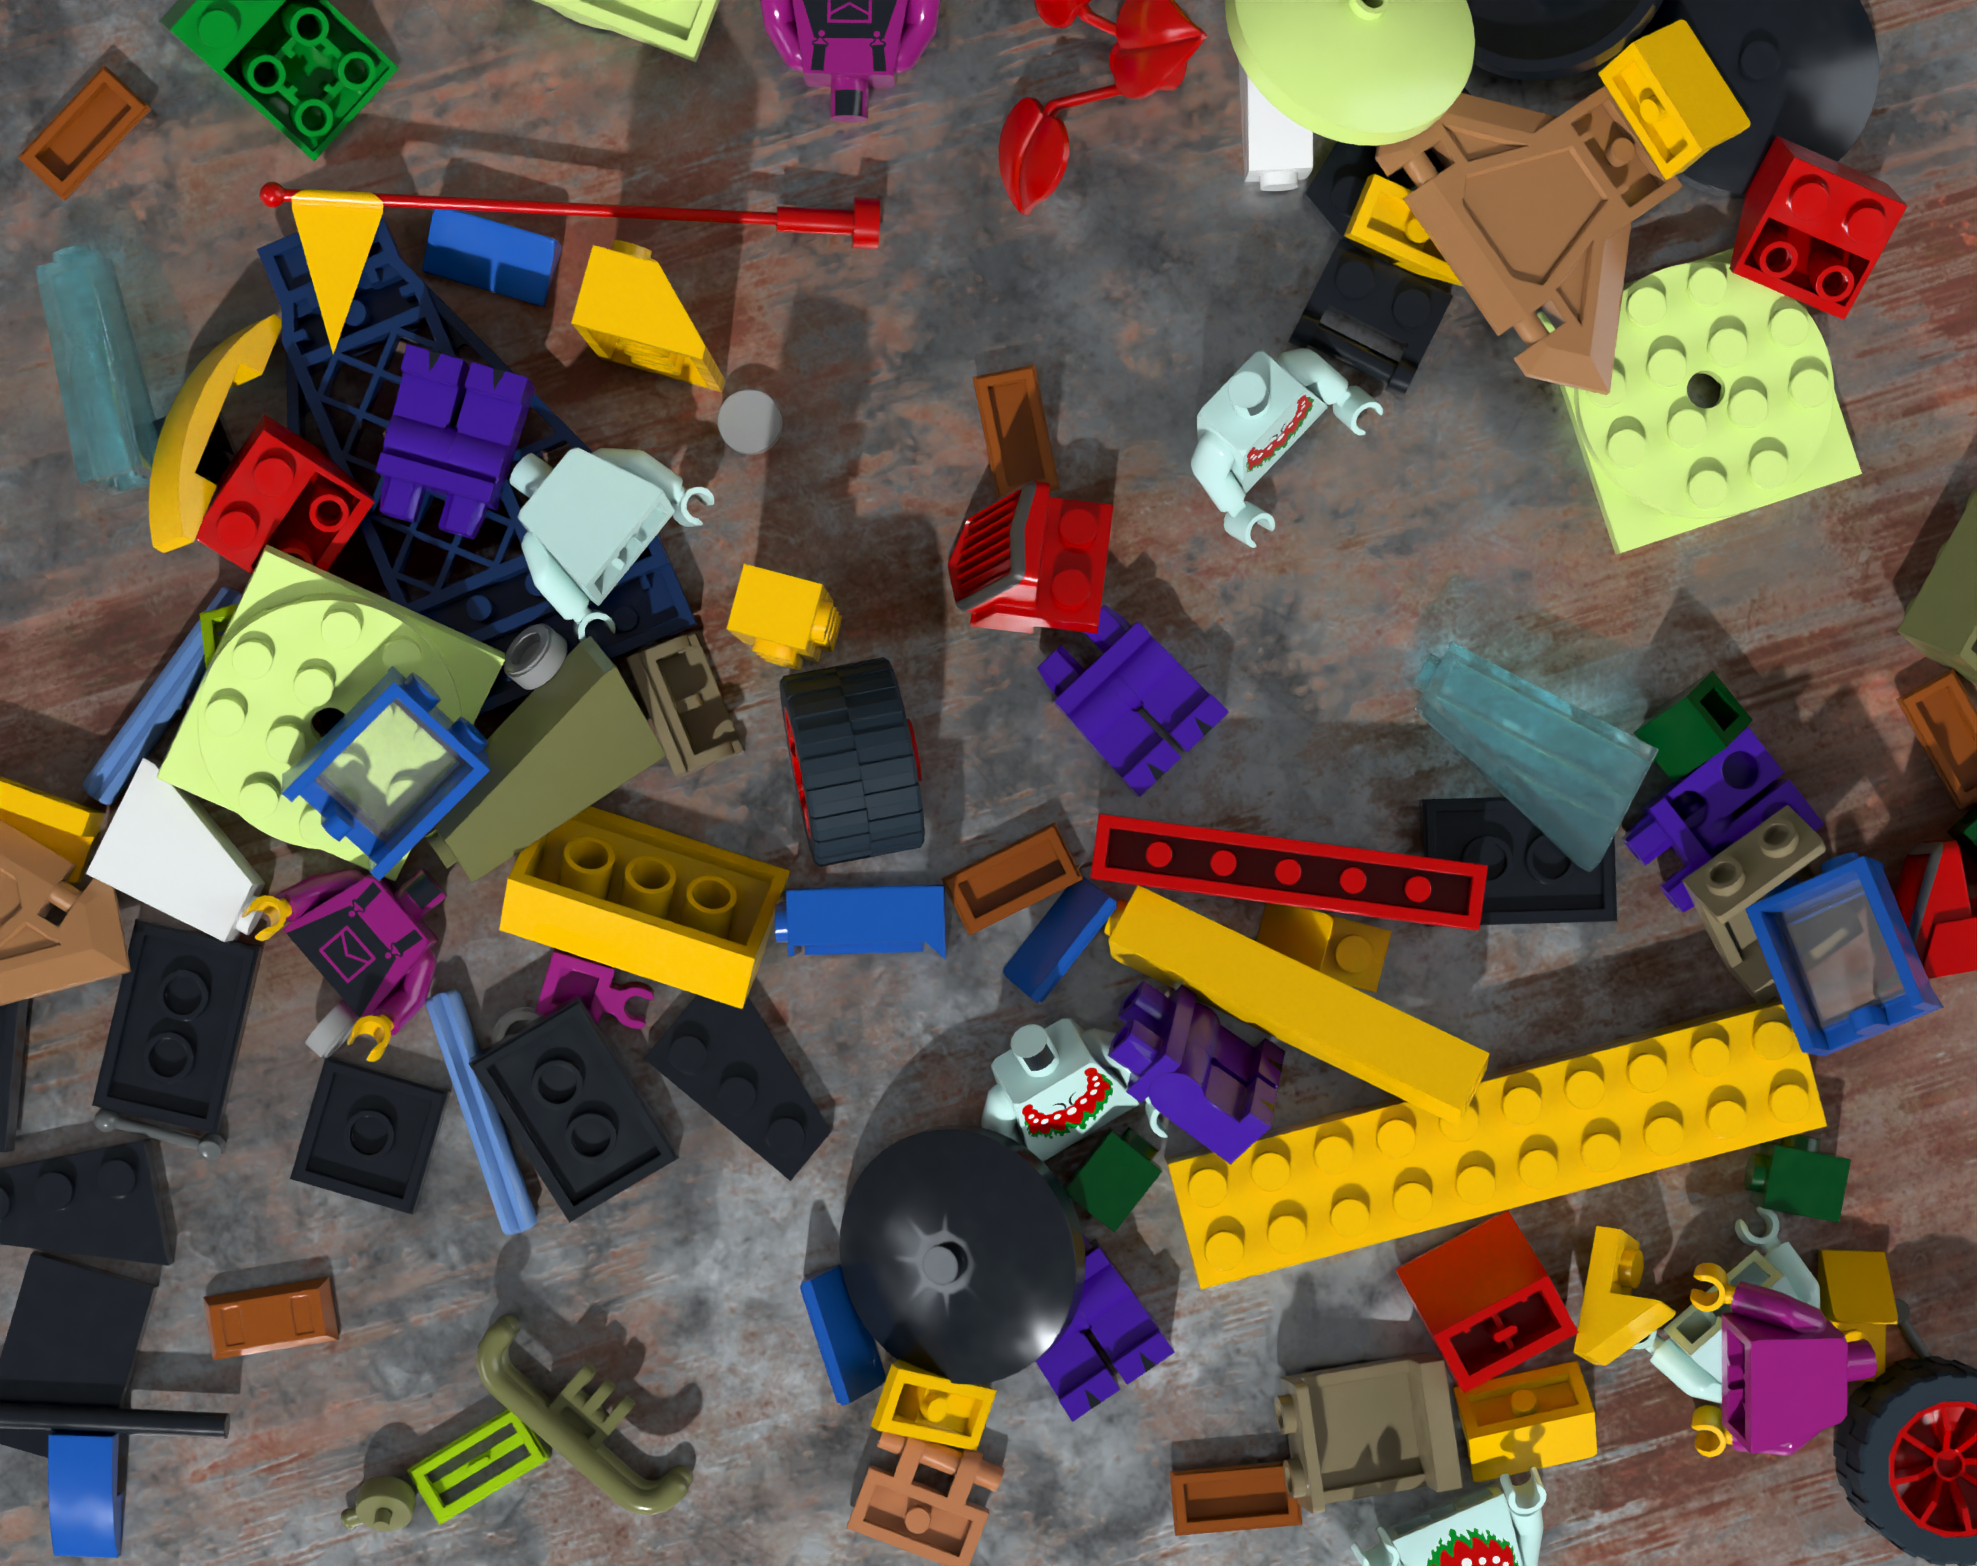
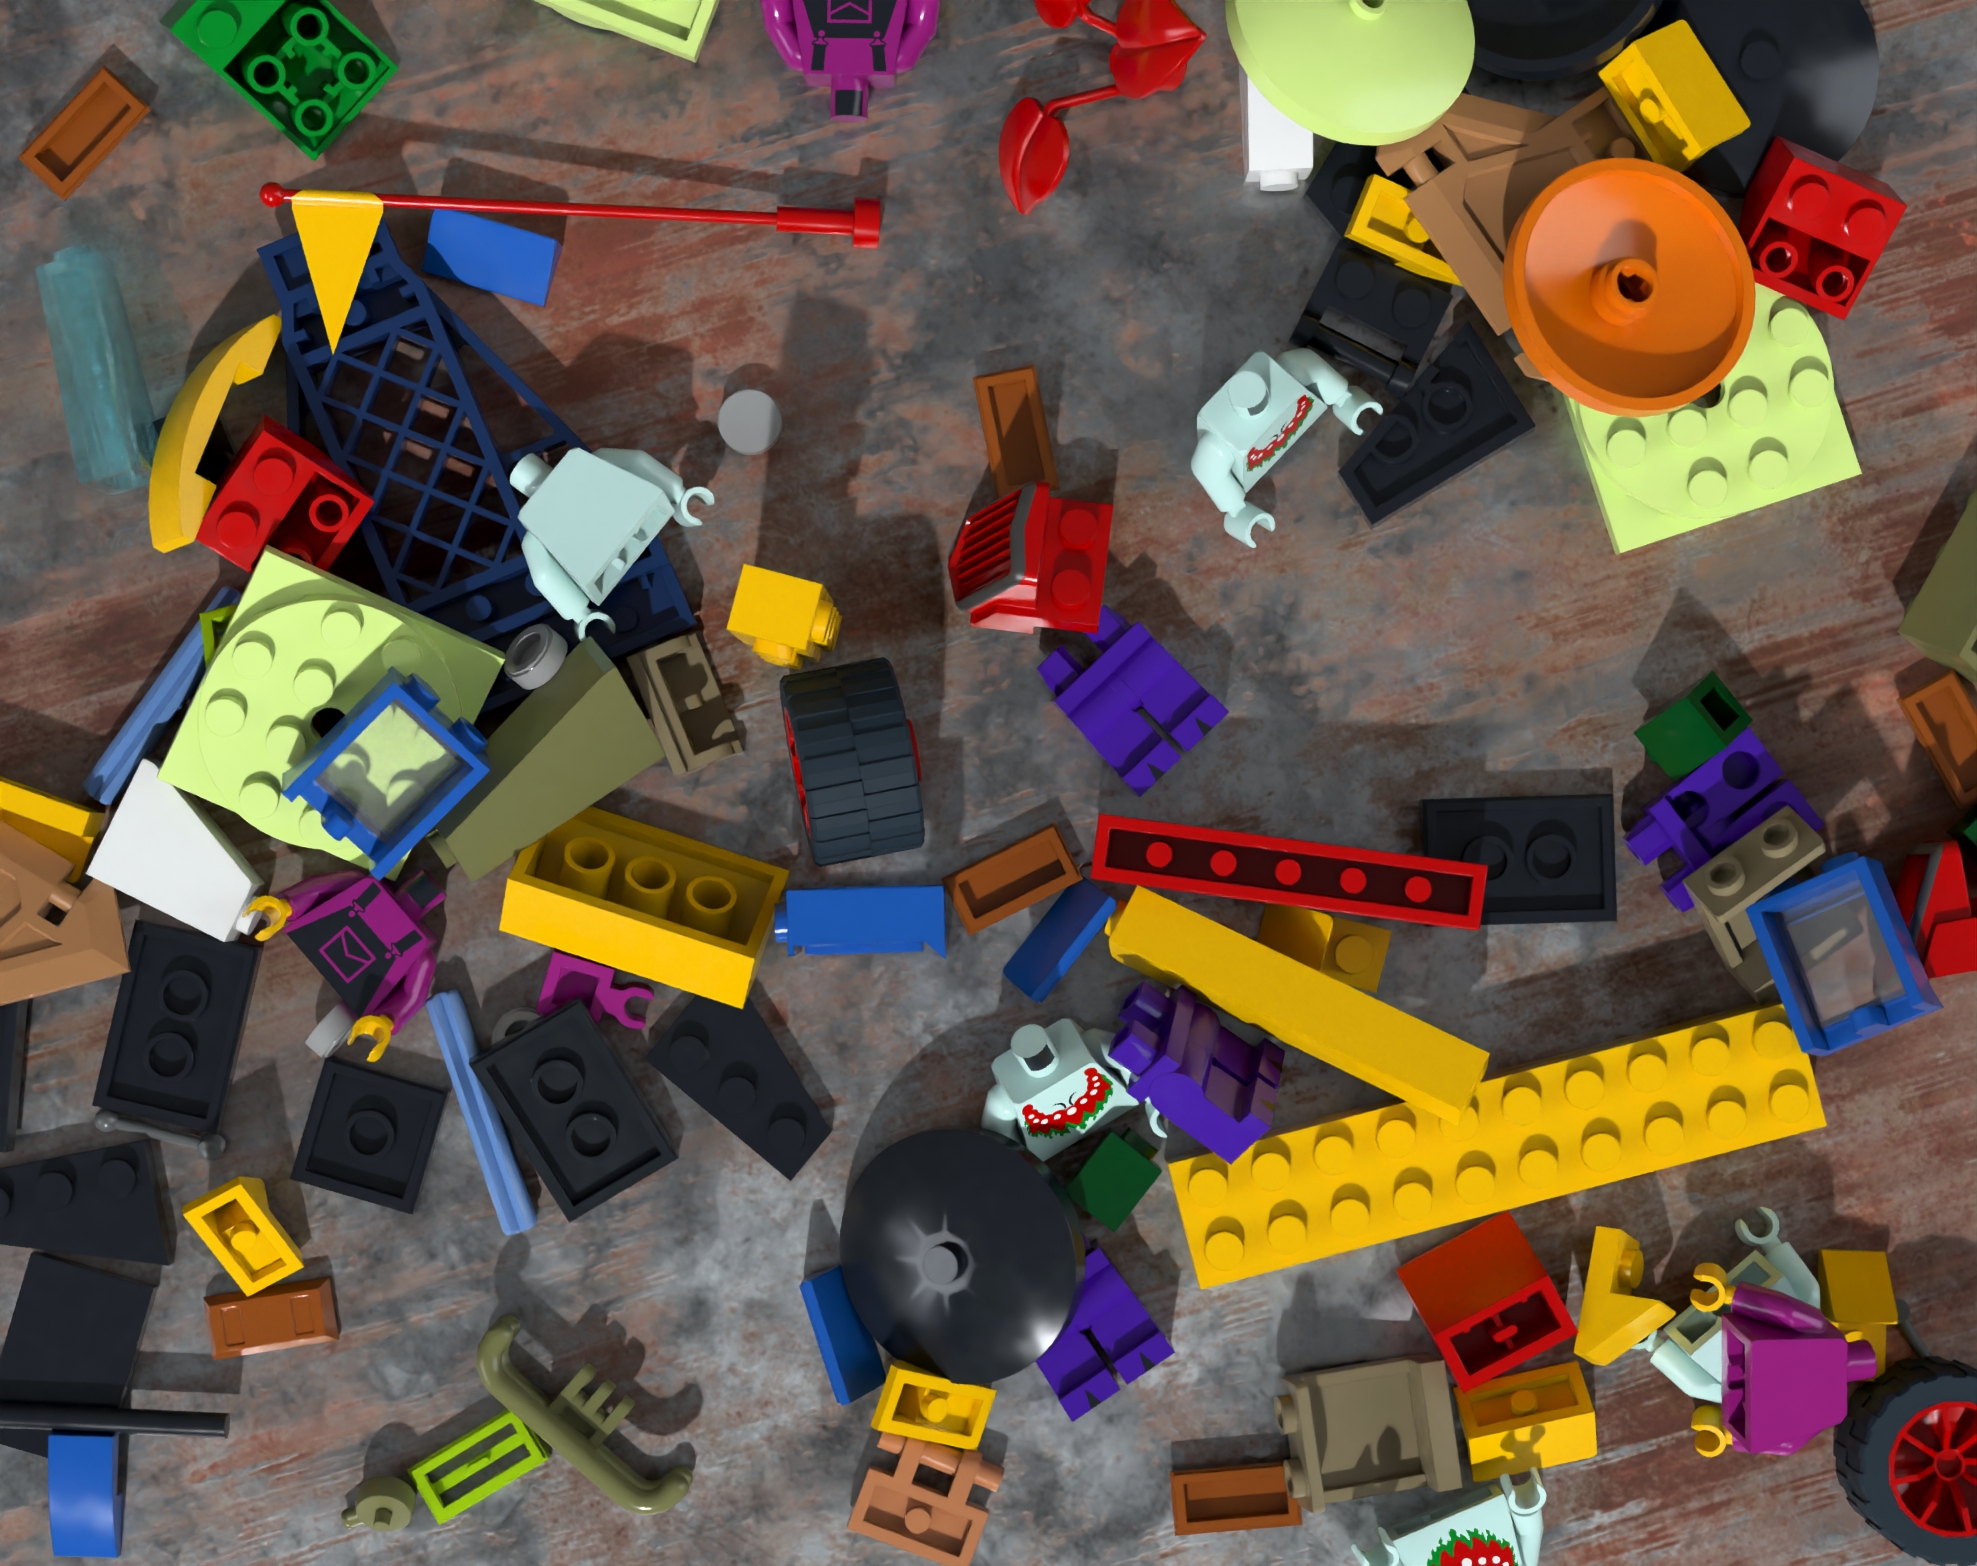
dark purple hips [376,344,536,539] -> none
yellow slope [571,240,726,392] -> none
clear light blue slope [1412,641,1658,872] -> none
dark green brick [1744,1134,1851,1223] -> none
none -> yellow slope [182,1176,304,1297]
none -> black wing [1337,320,1536,530]
none -> orange dish [1503,157,1756,417]

